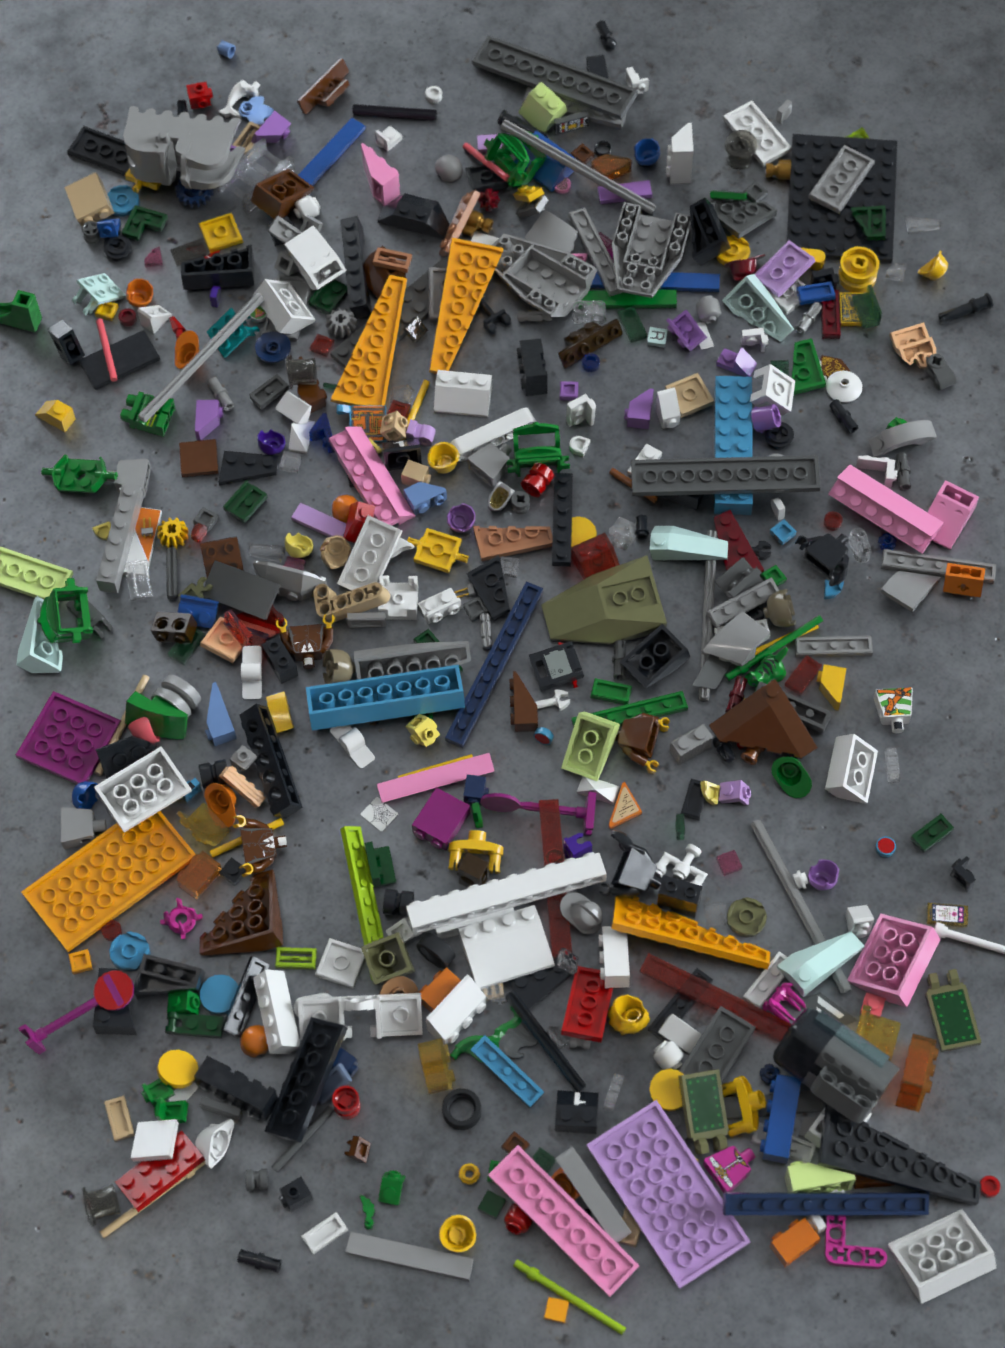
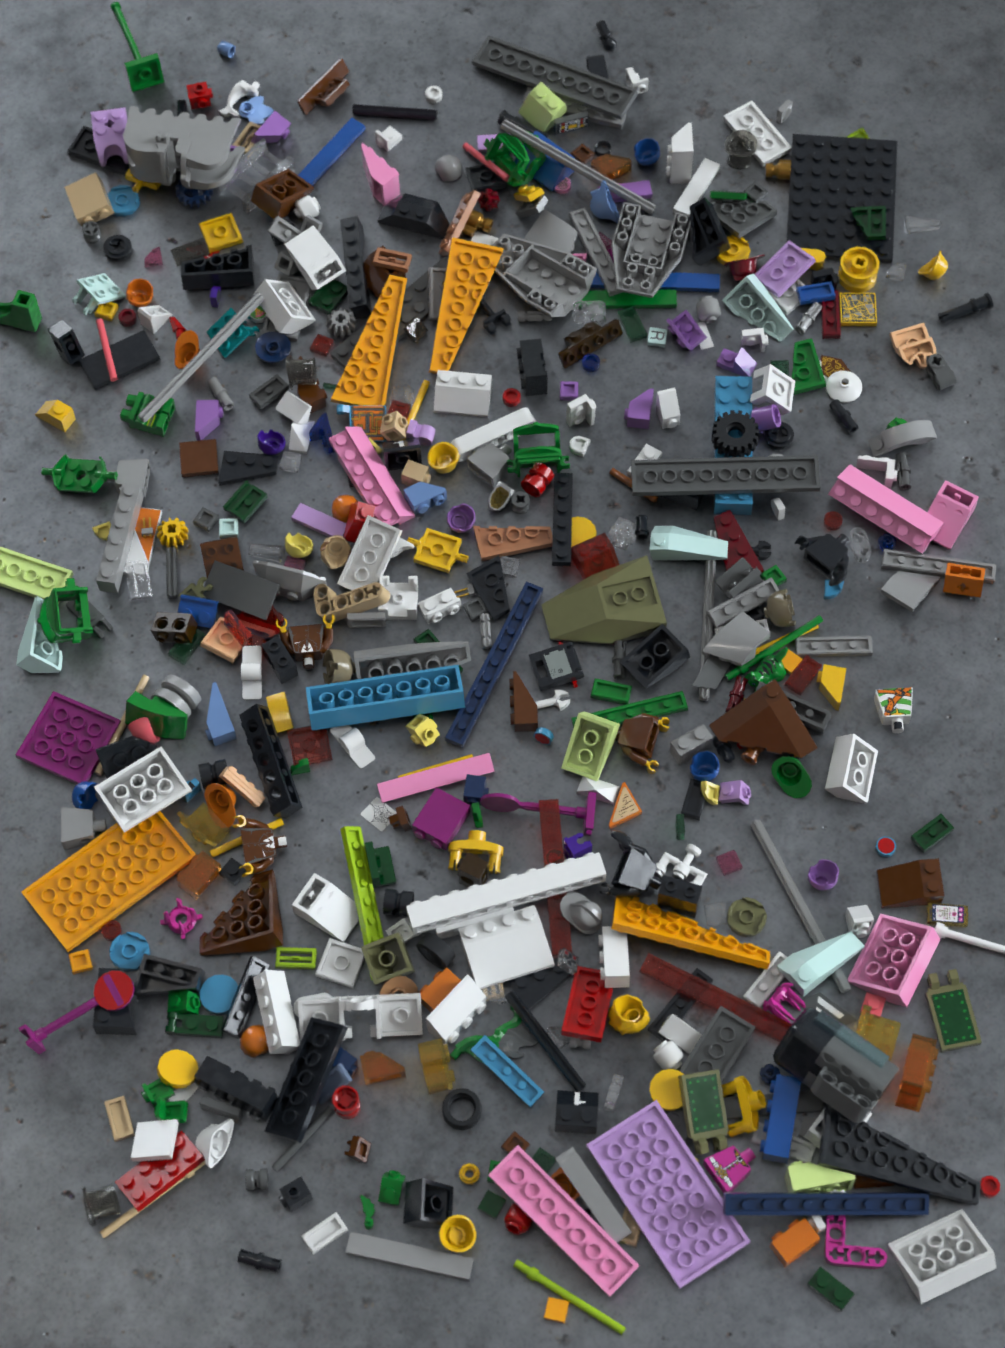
blue bracket [97,218,121,238] -> none
dark green plate [121,205,168,241] -> none
clear red tile [191,523,207,543] -> none
light grey bracket [230,745,257,772] -> none
tan plate [665,373,714,418] -> none
dark azure plate [770,519,797,545] -> none
white plate [793,870,809,889] -> none
light grey tile [809,145,875,214] -> none
clear green panel [852,285,882,329] -> none
clear beam [884,747,900,783] -> none
black bracket [950,856,976,892] -> none
none -> lavender brick [91,108,129,167]
none -> green tile [110,2,164,92]
none -> light aqua tile [219,518,238,538]
none -> clear red tile [287,726,333,765]
none -> green tile [290,758,310,776]
none -> white slope [292,873,359,943]
none -> clear orange slope [360,1051,406,1085]
none -> reddish brown tile [388,805,412,832]
none -> black slope [403,1178,453,1229]
none -> red tile [502,388,521,407]
none -> medium blue hat [590,179,620,224]
none -> white tile [673,158,720,215]
none -> blue hair [690,751,720,781]
none -> black tyre [712,410,759,458]
none -> light orange tile [781,649,803,675]
none -> dark green plate [807,1266,855,1312]
none -> reddish brown slope [876,858,944,908]

